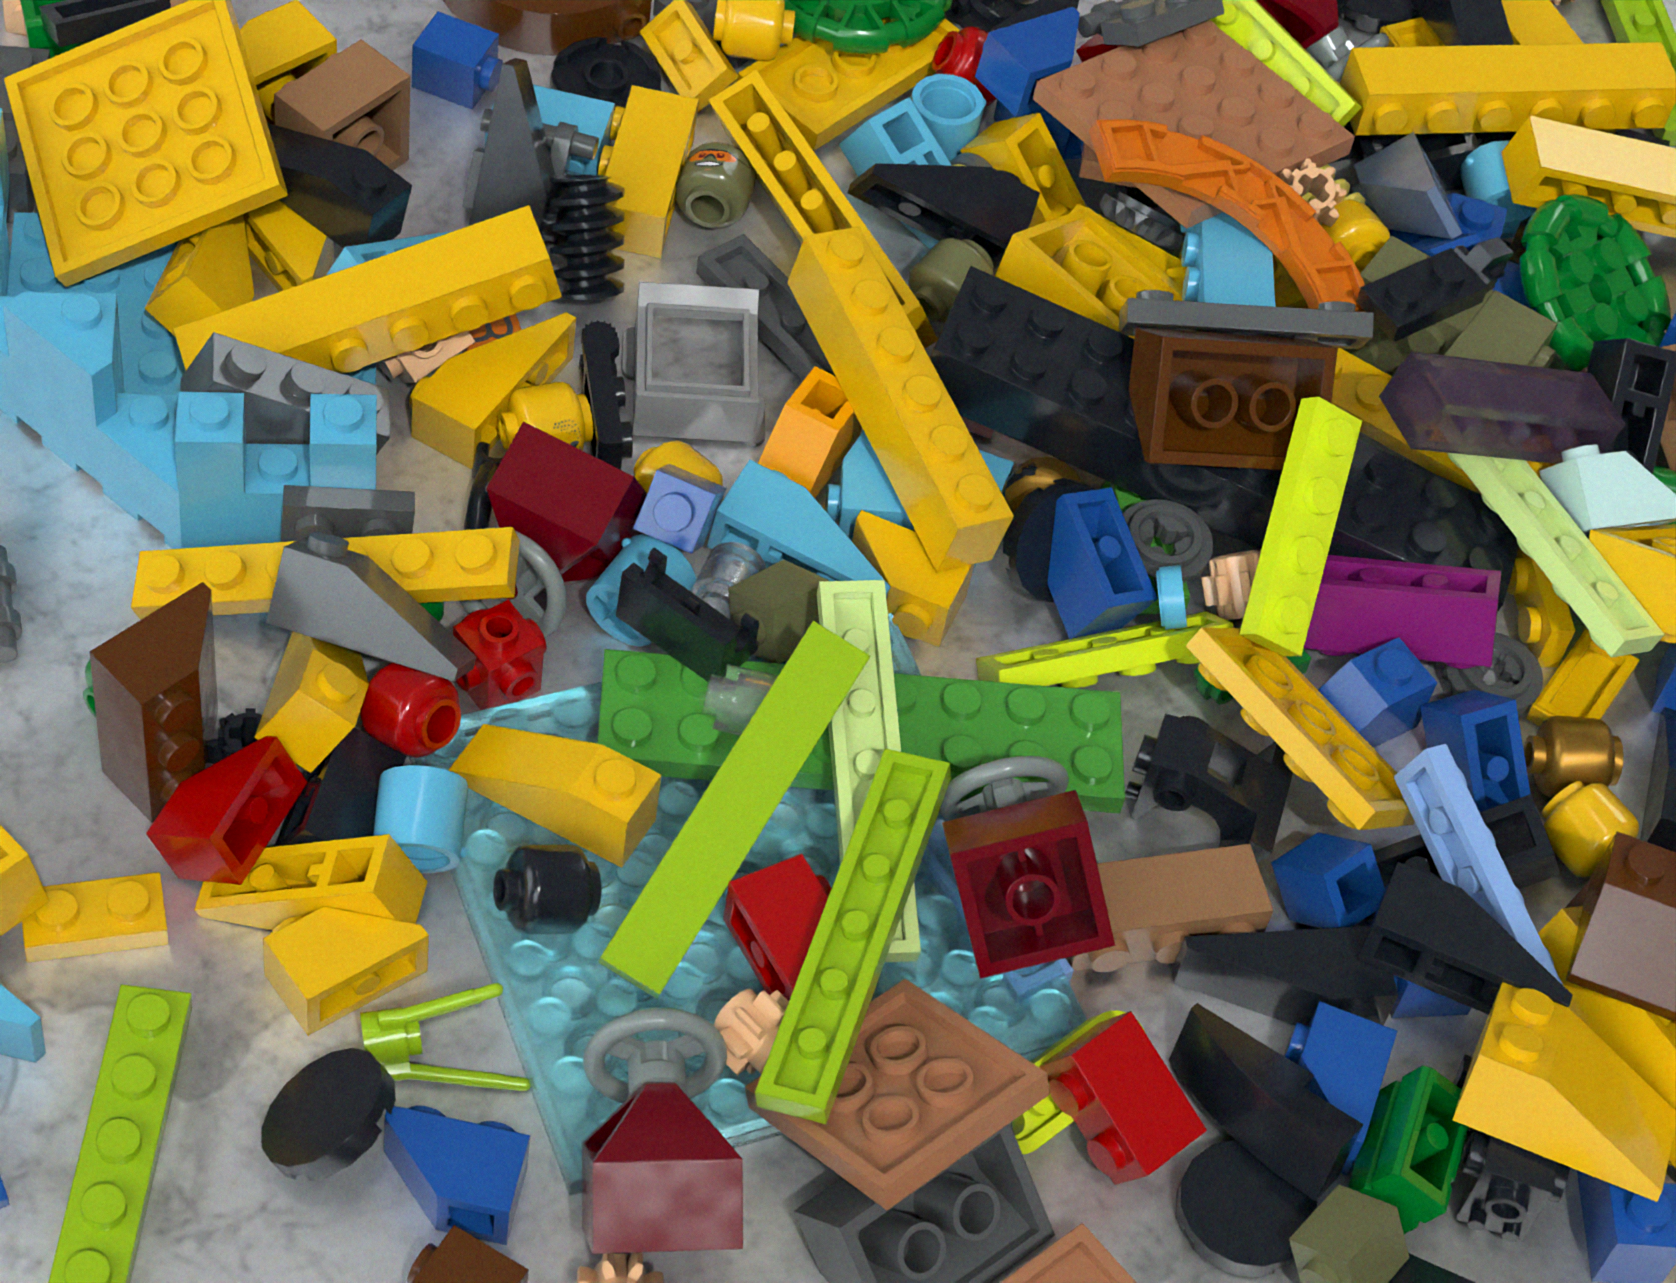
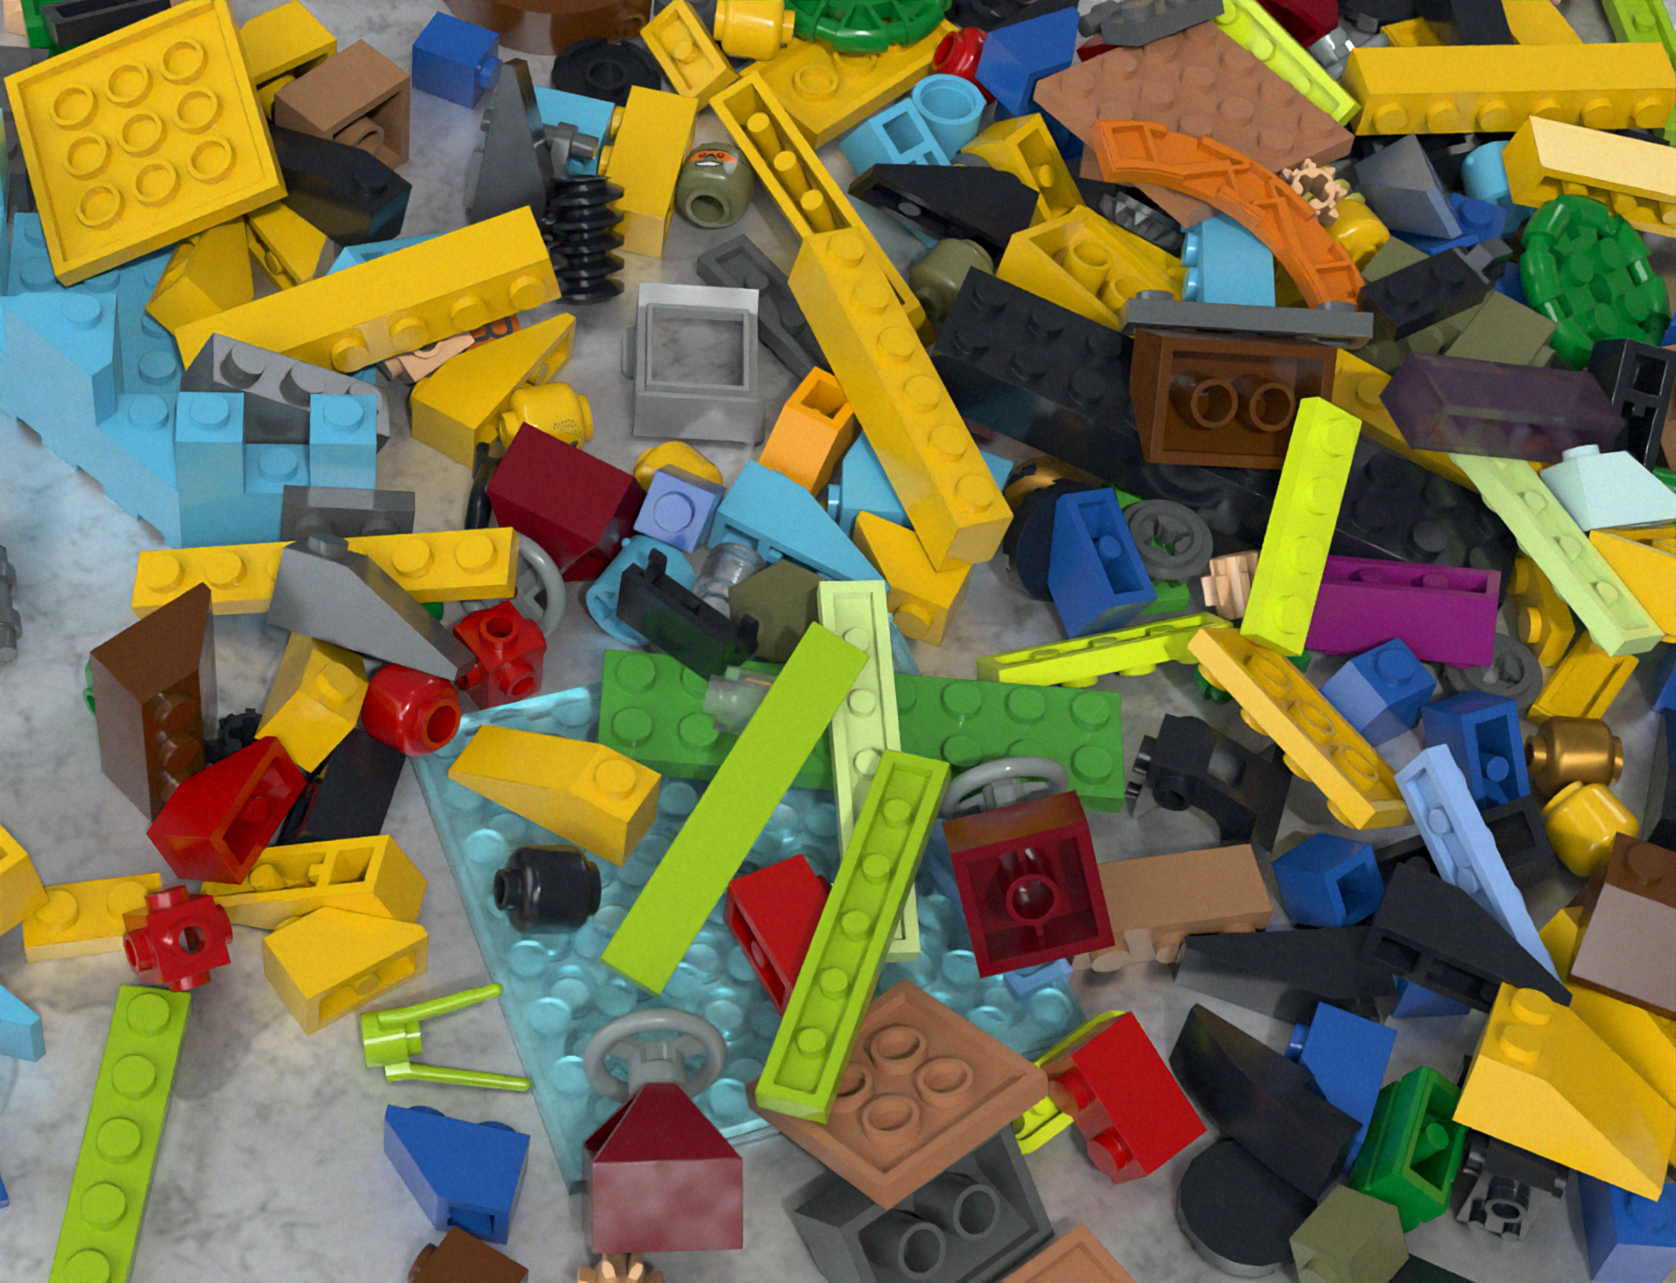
black tile [261,1048,396,1181] -> none
medium azure piece [373,765,468,873] -> none
black hinge [579,320,633,470] -> none
light nougat gear [714,989,789,1076] -> none
medium azure tile [1156,565,1187,630] -> none
none -> red brick [122,885,233,992]

